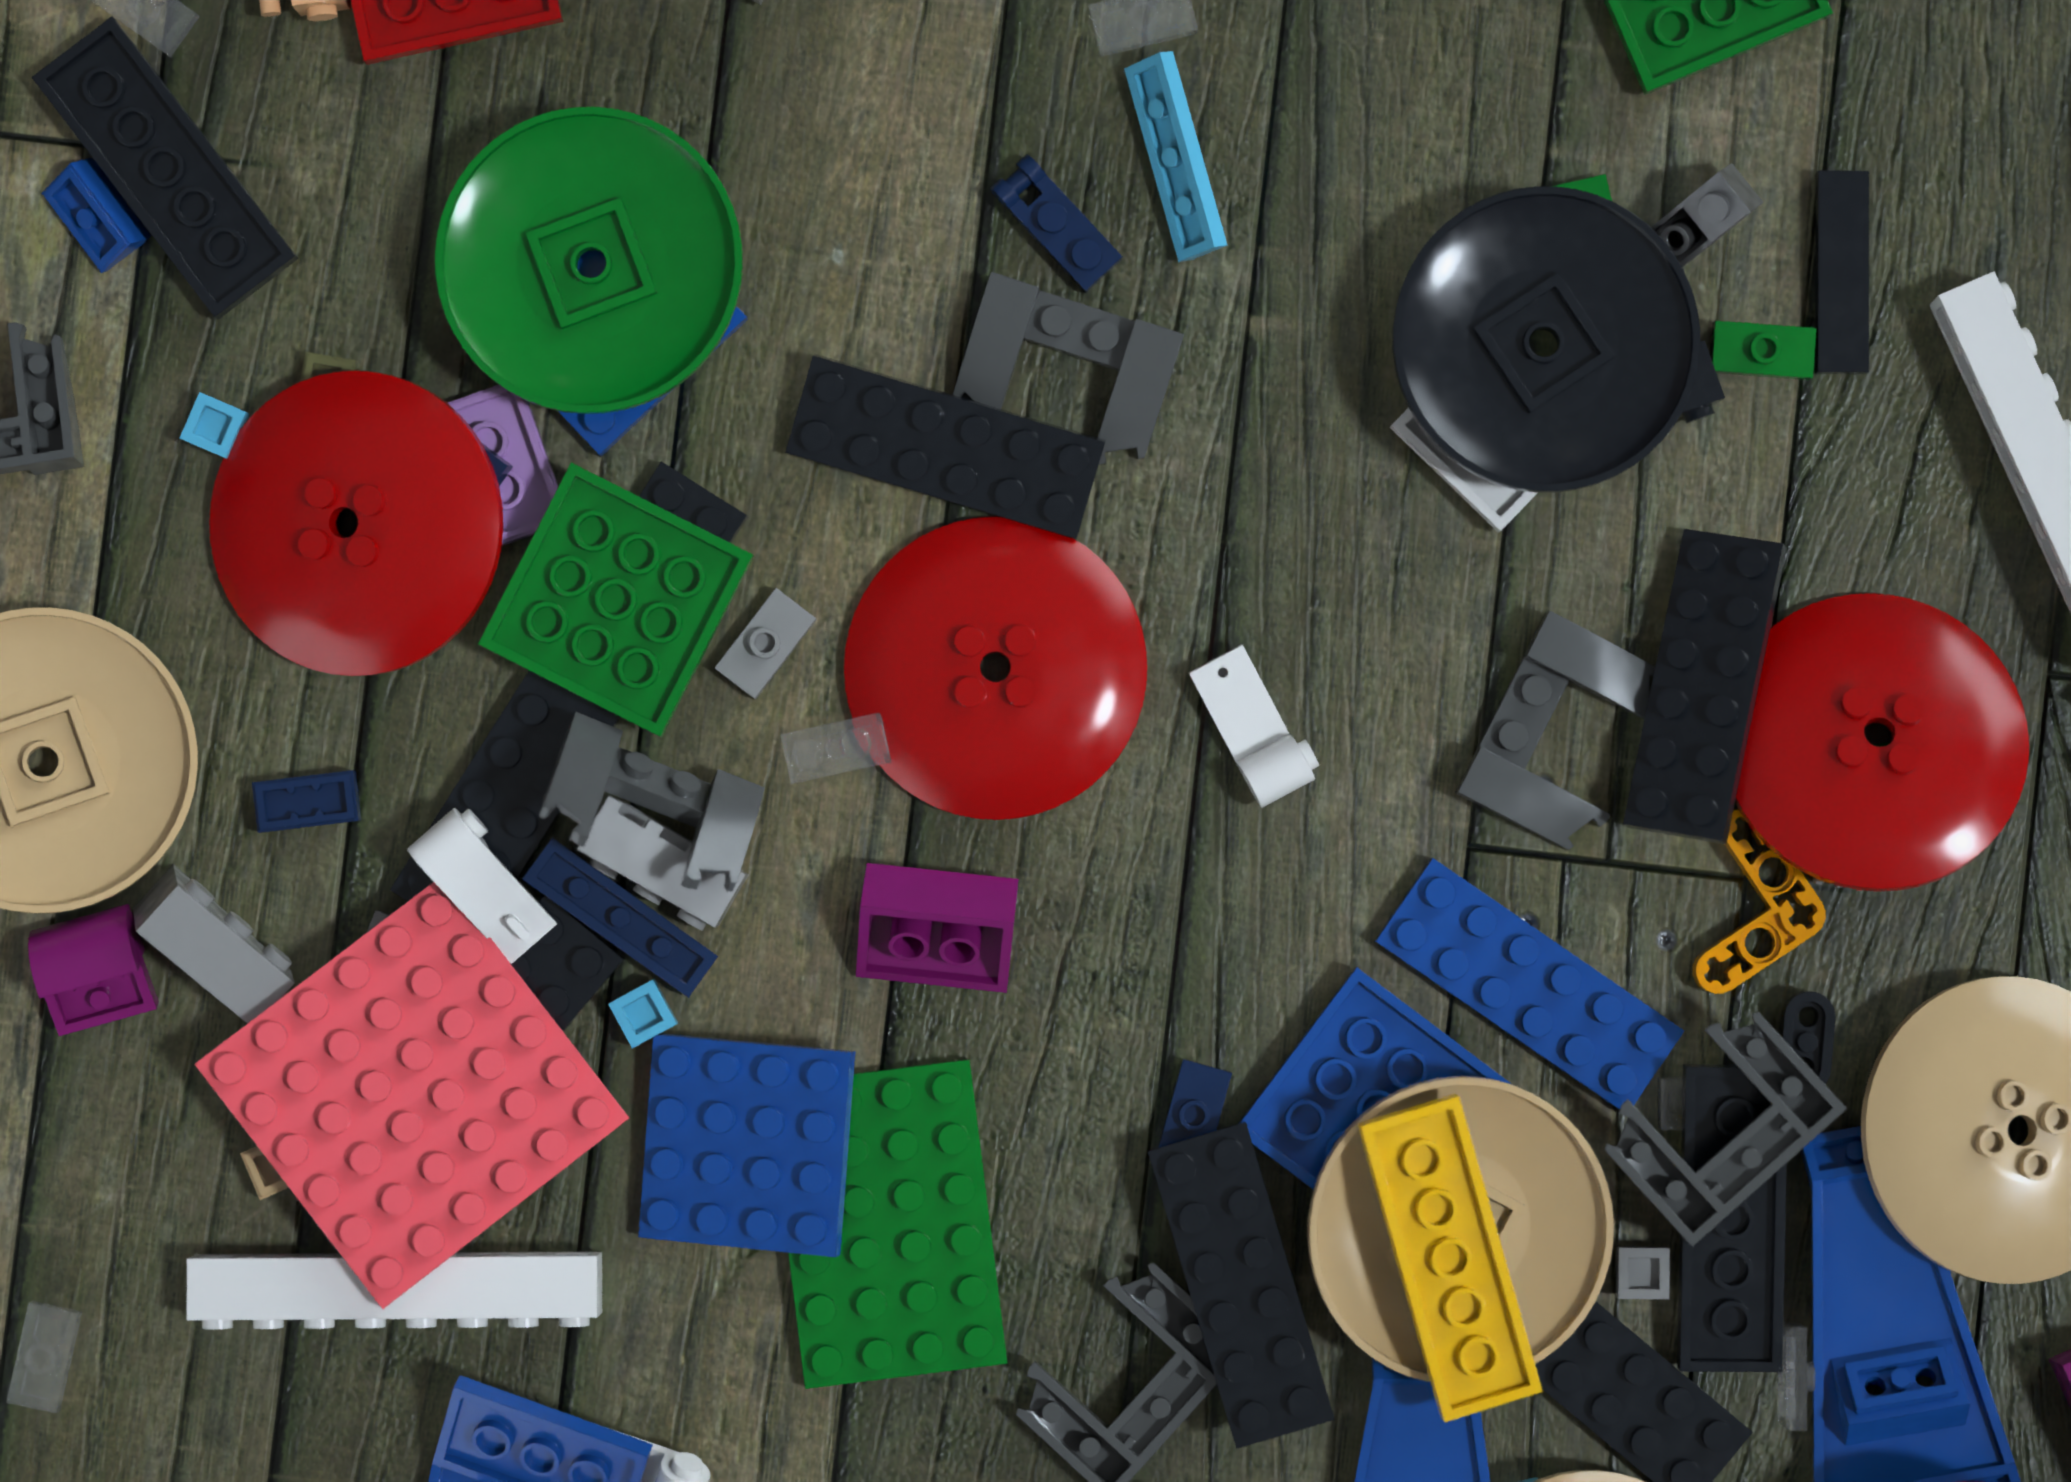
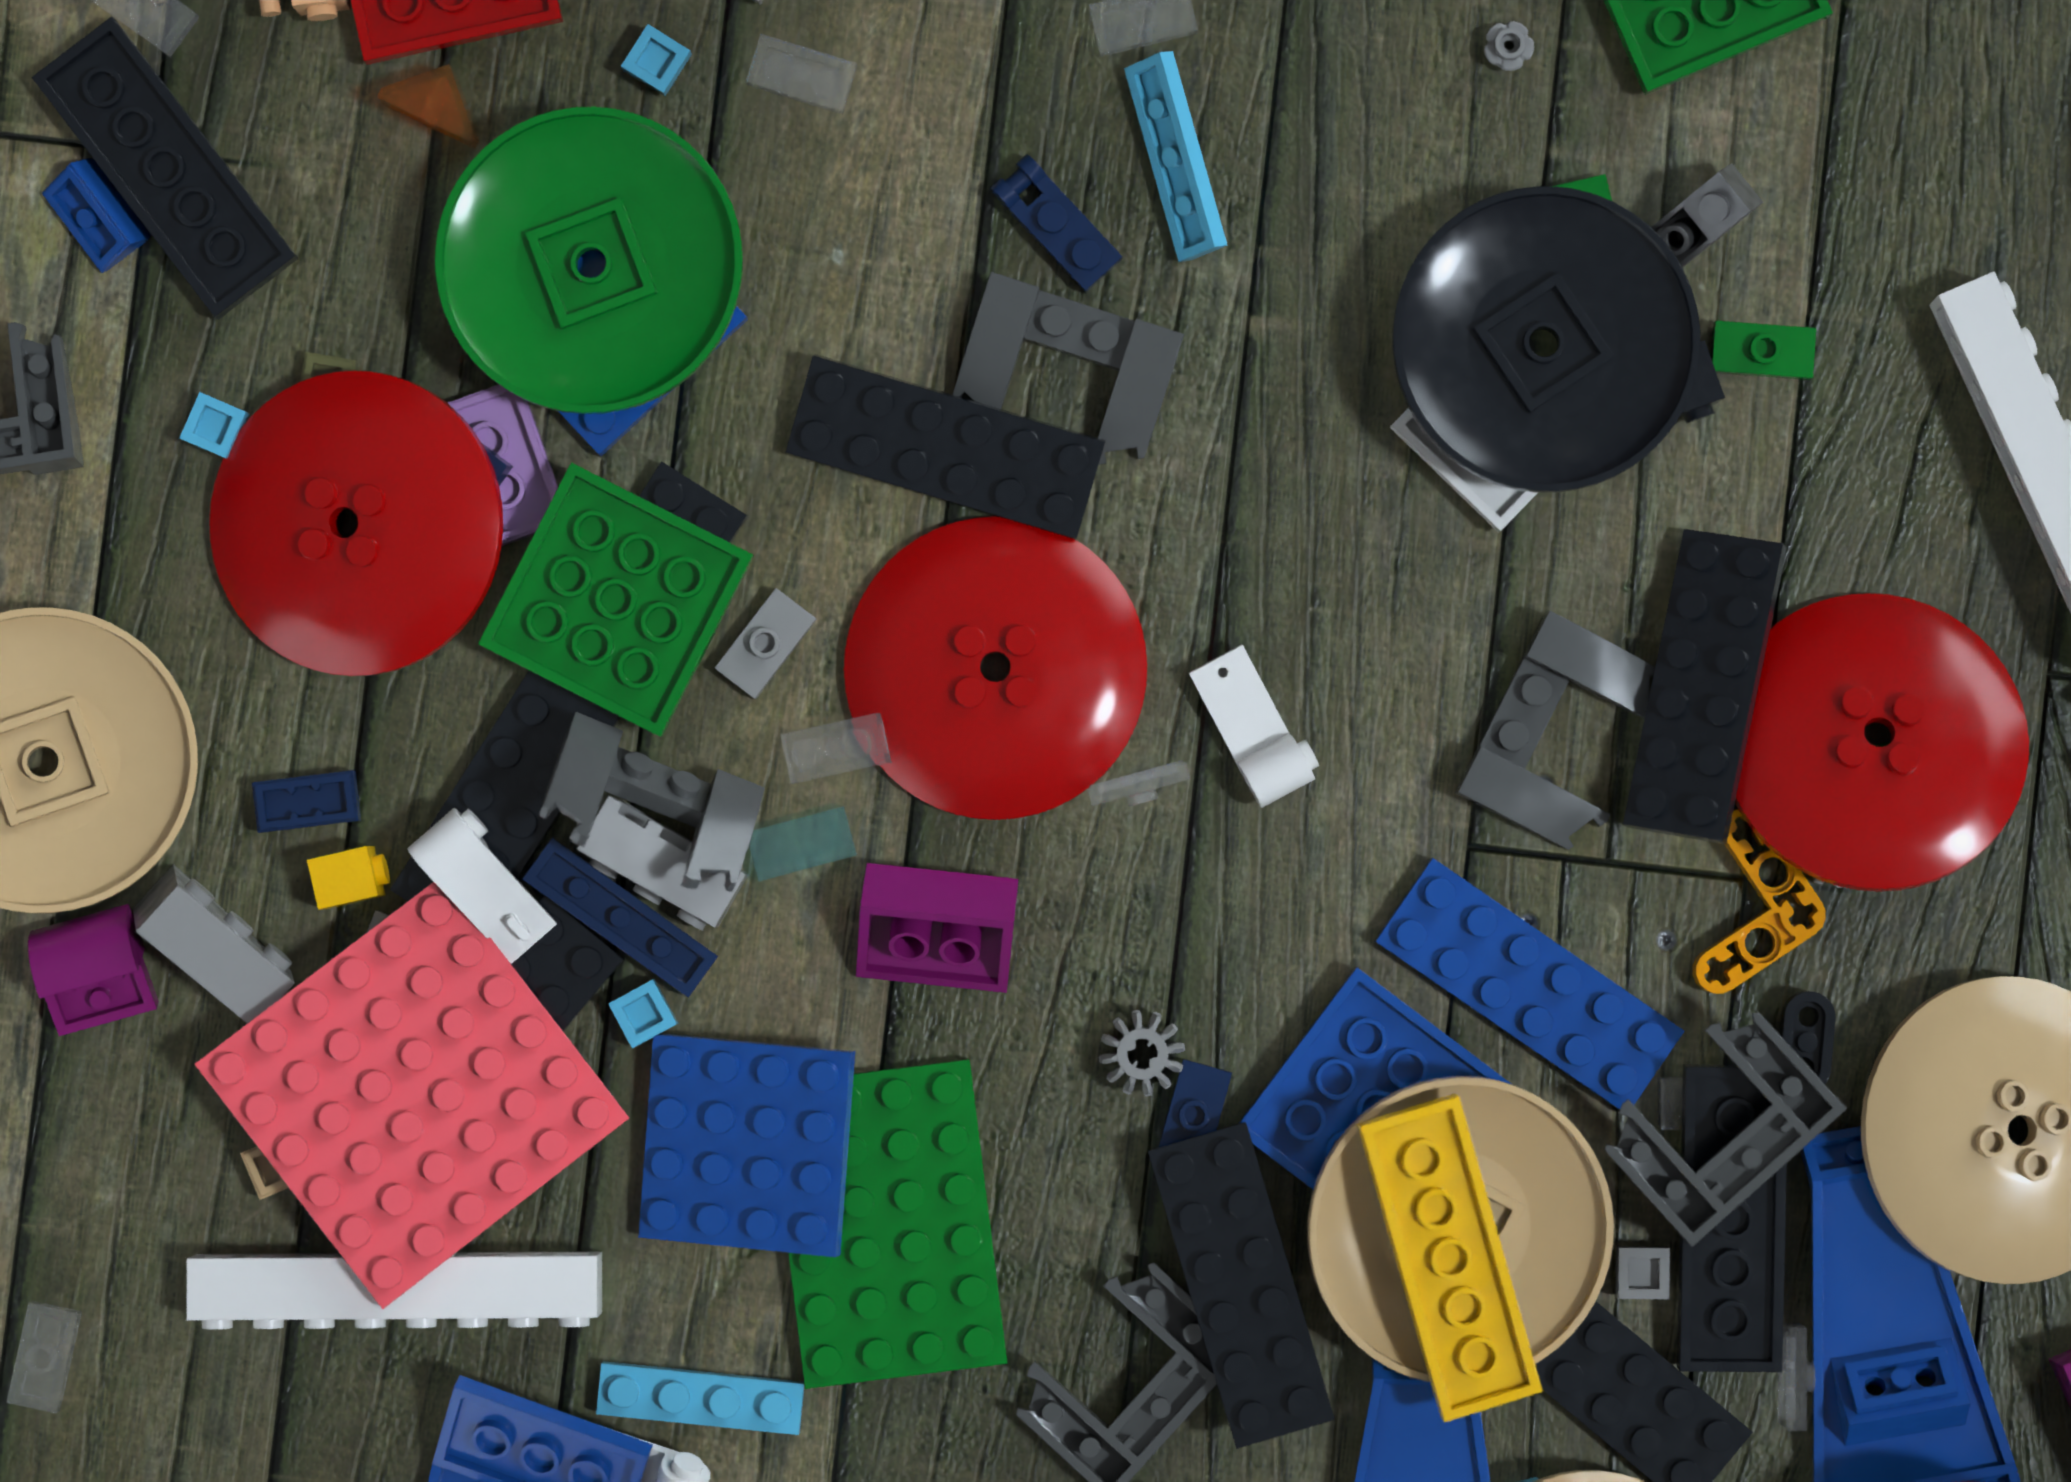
black tile [1815,171,1869,374] -> none
none -> yellow brick [307,846,390,910]
none -> clear orange slope [377,64,479,149]
none -> medium azure plate [596,1361,805,1435]
none -> medium azure plate [621,24,692,96]
none -> clear plate [746,34,858,115]
none -> clear light blue tile [749,806,857,882]
none -> clear plate [1087,760,1191,807]
none -> light grey gear [1099,1010,1185,1097]
none -> light grey plate [1484,21,1534,71]

